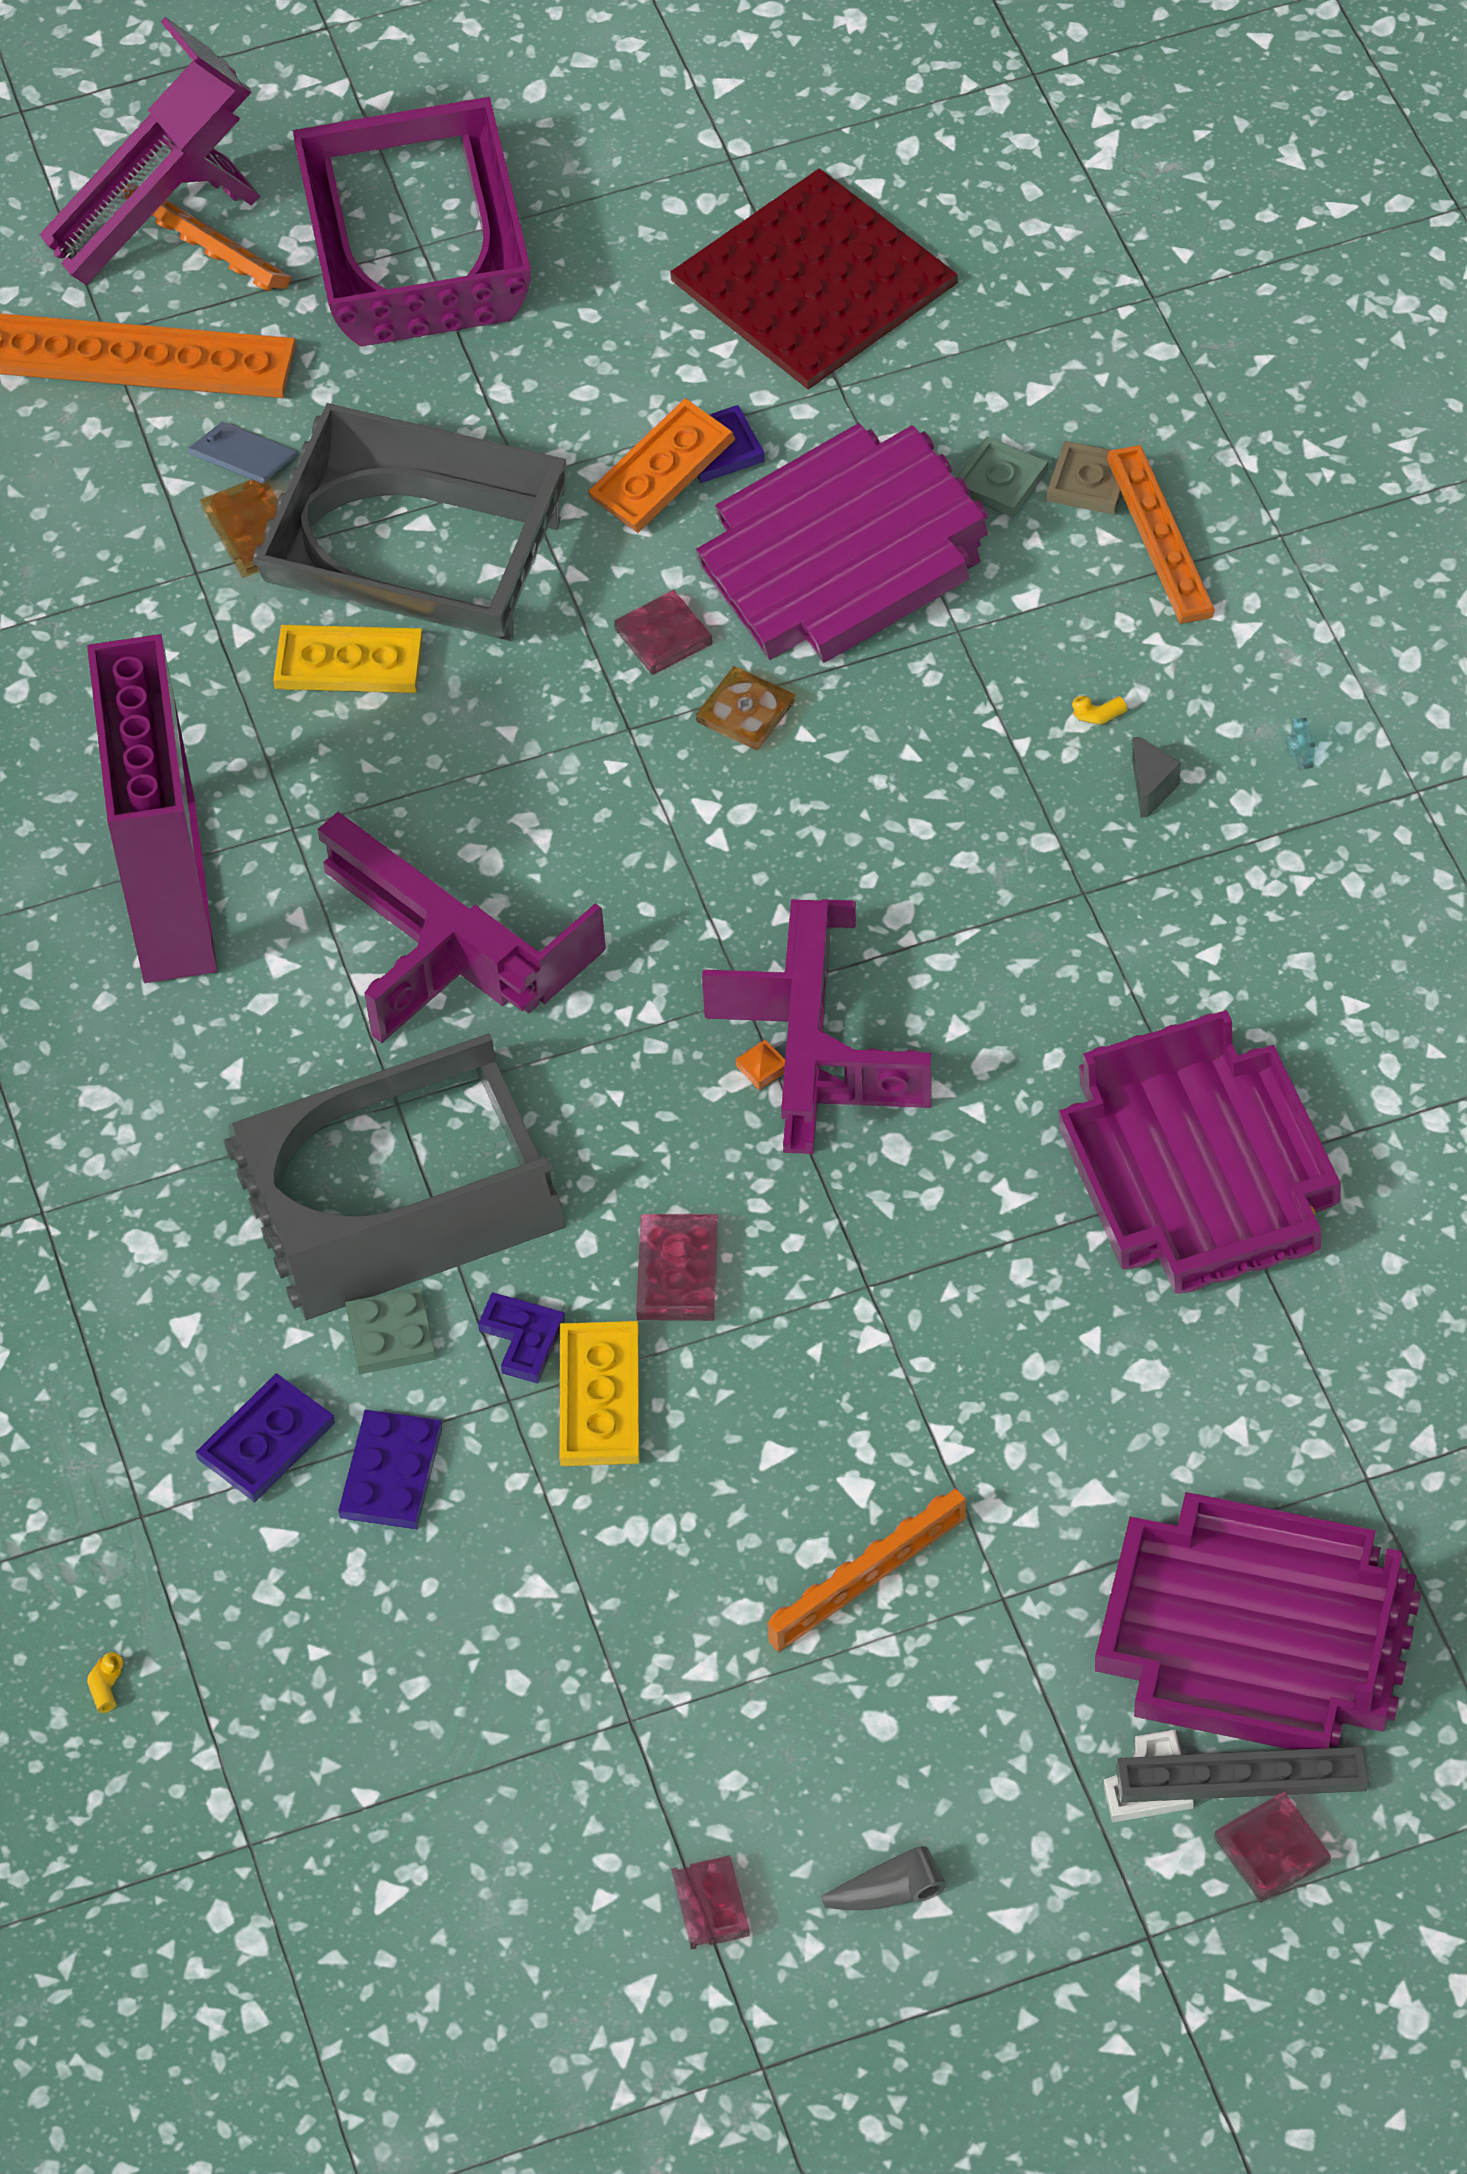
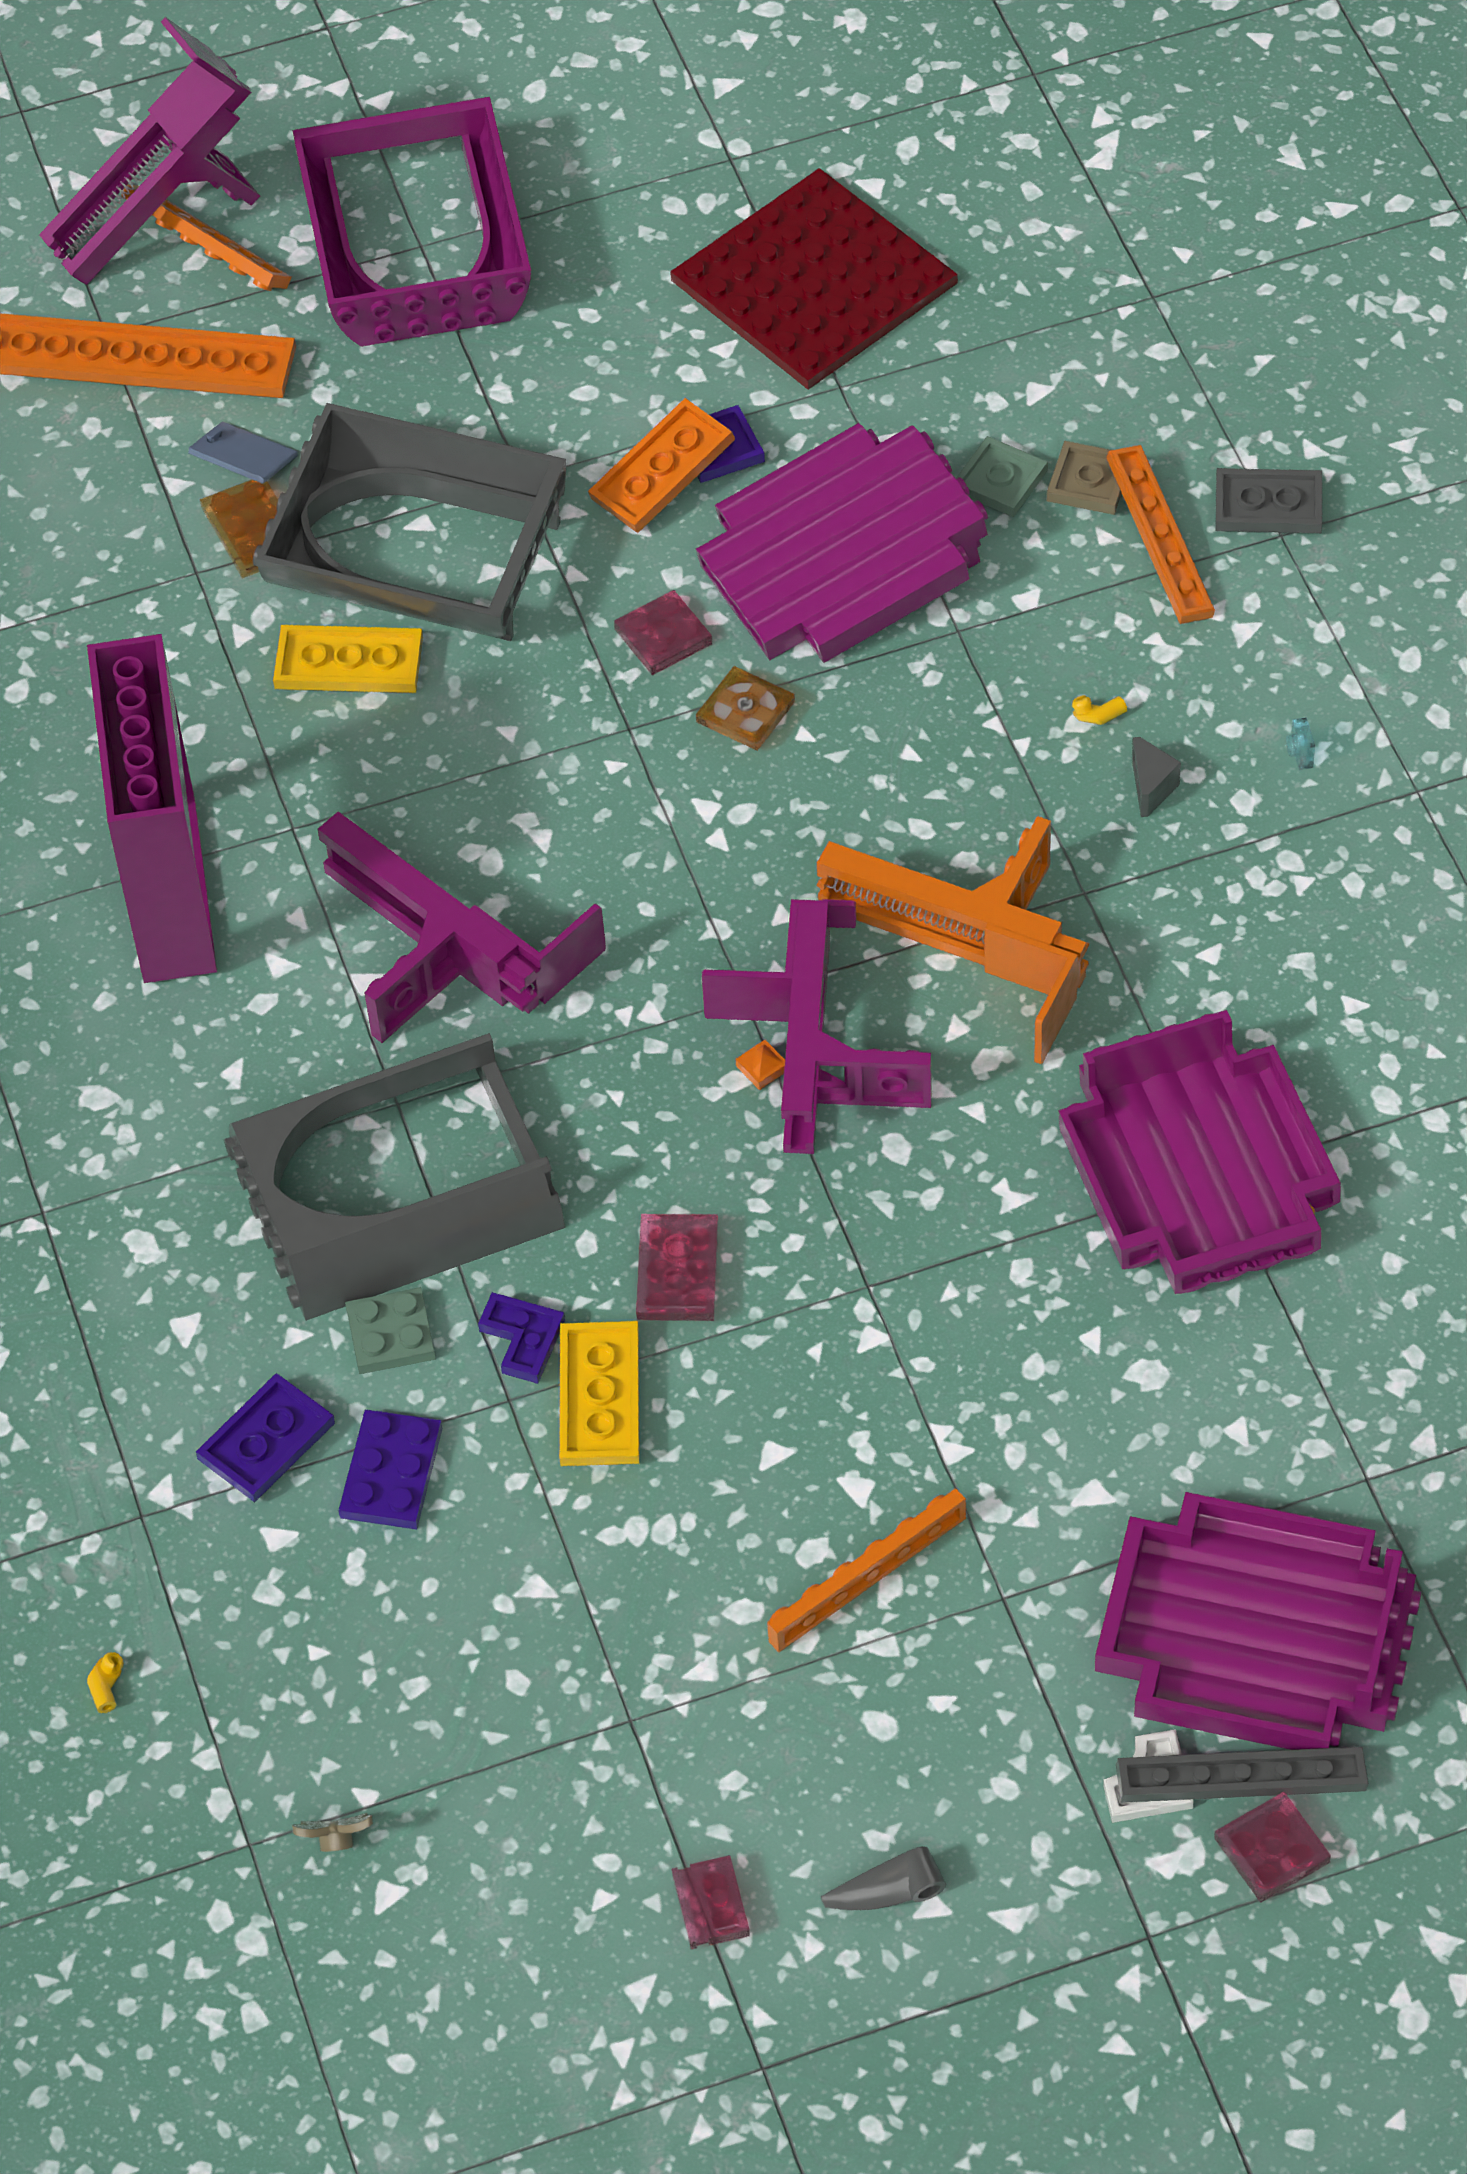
none -> dark tan animal [292,1813,373,1852]
none -> orange piece [817,816,1089,1065]
none -> dark grey plate [1215,468,1322,533]

